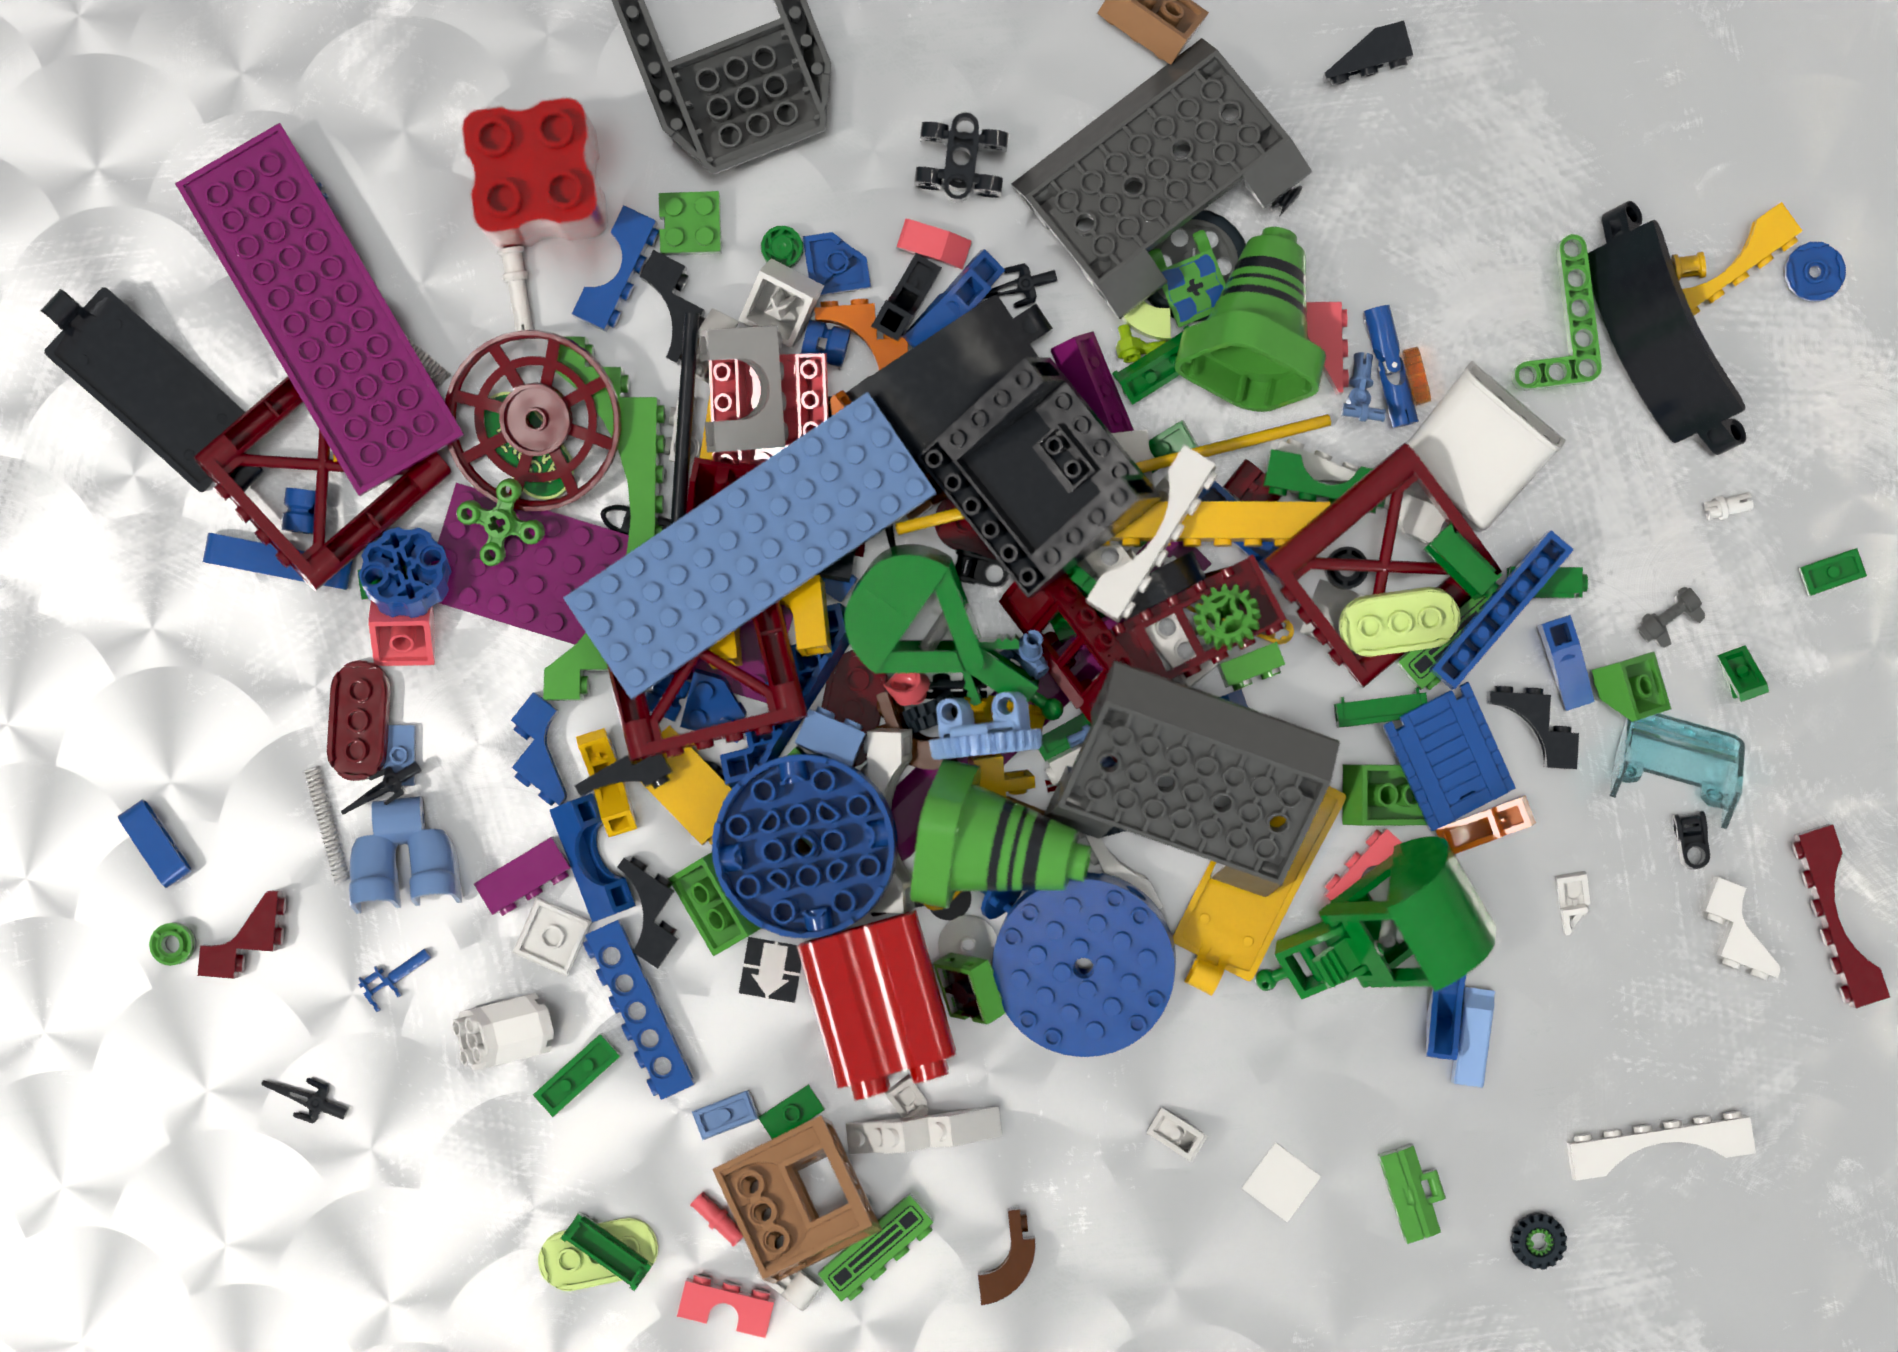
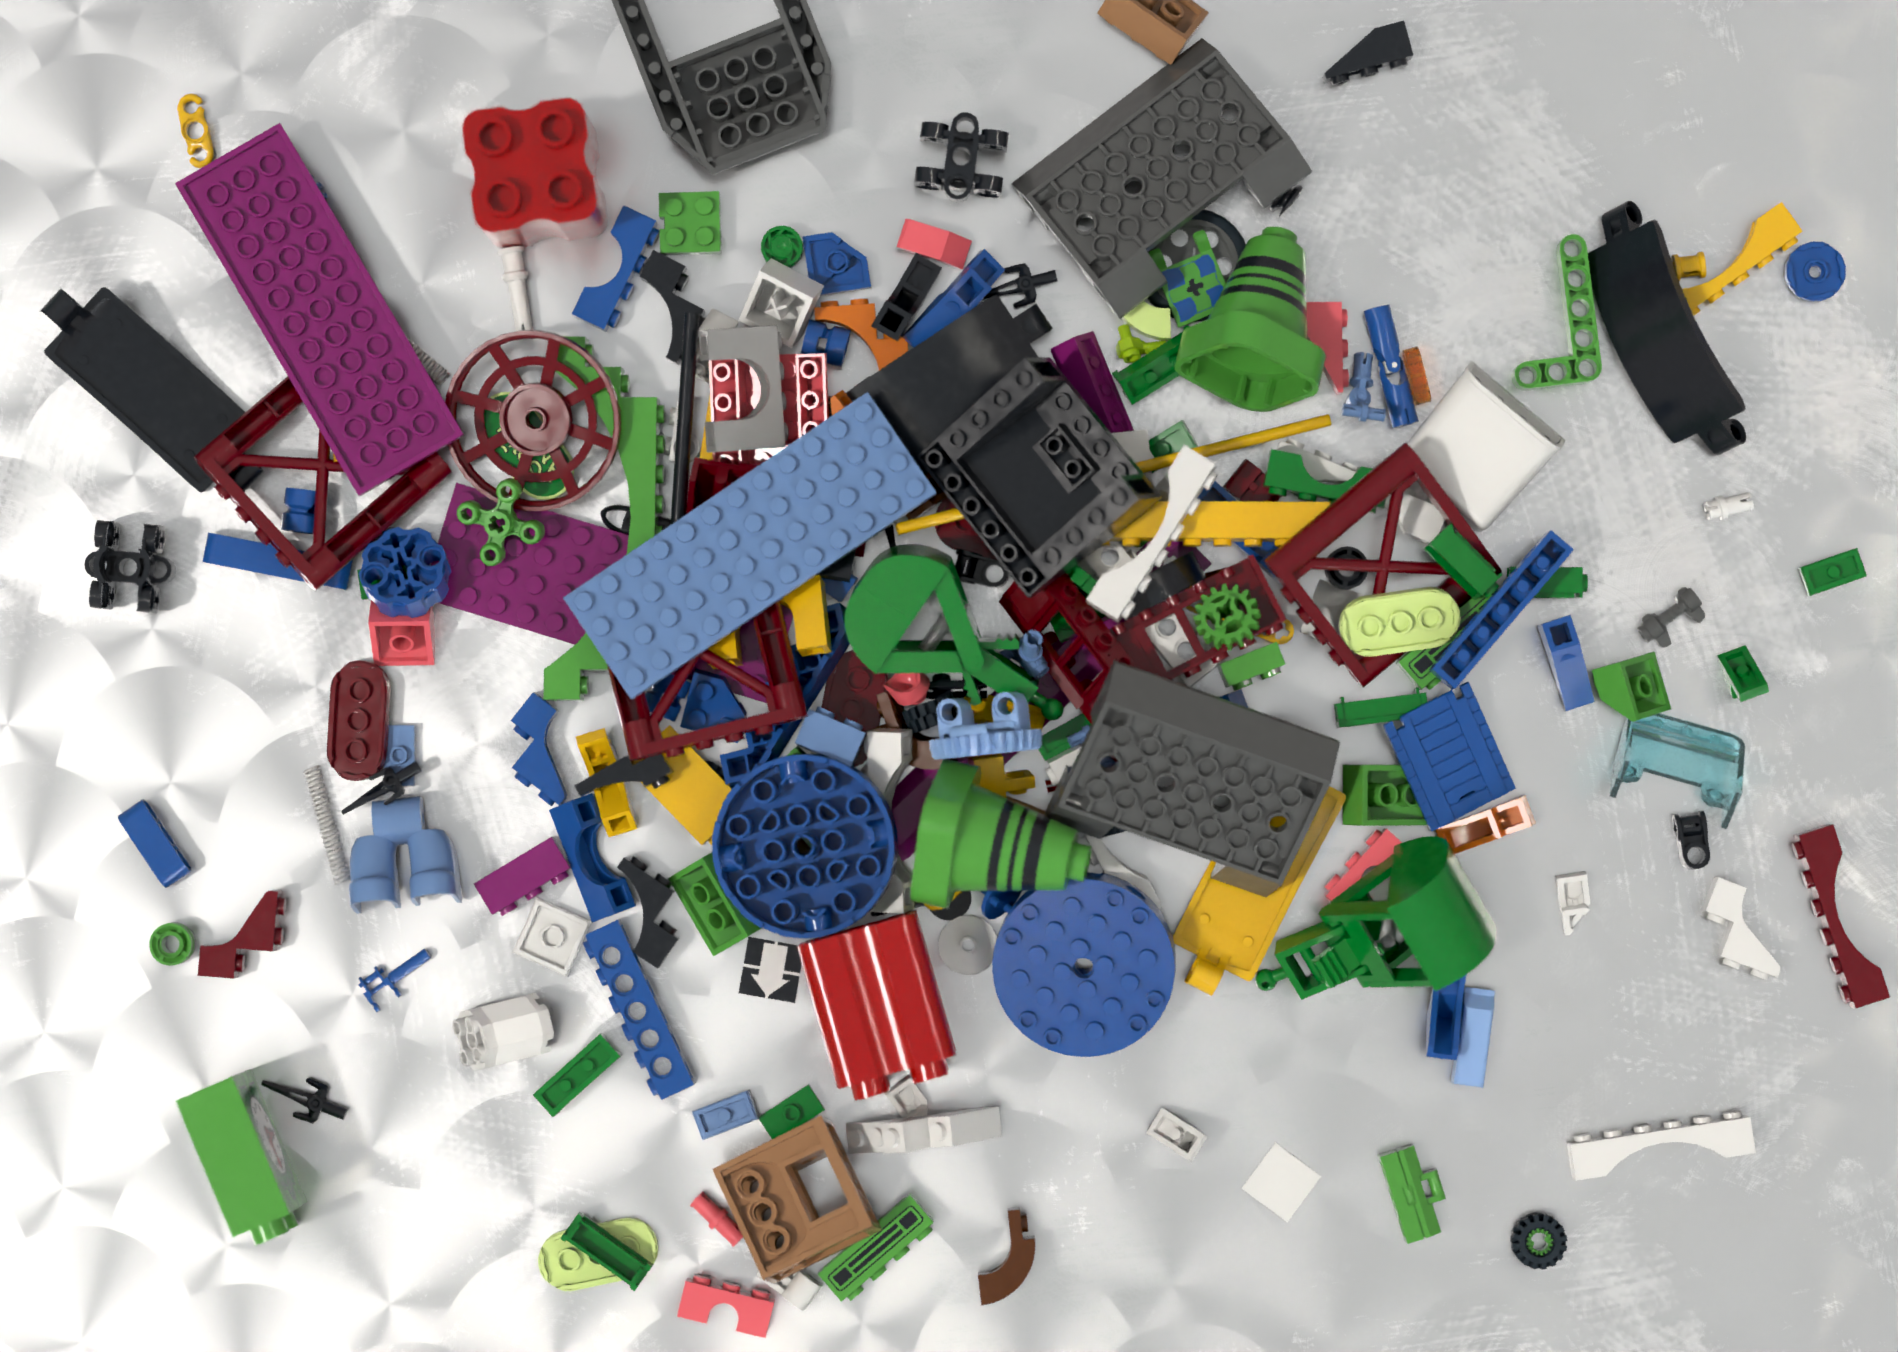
bright green piece [933,952,1005,1025] -> none
black arch [1486,686,1579,769] -> none
none -> black piece [84,520,176,614]
none -> bright green brick [176,1069,307,1246]
none -> yellow piece [177,94,214,168]

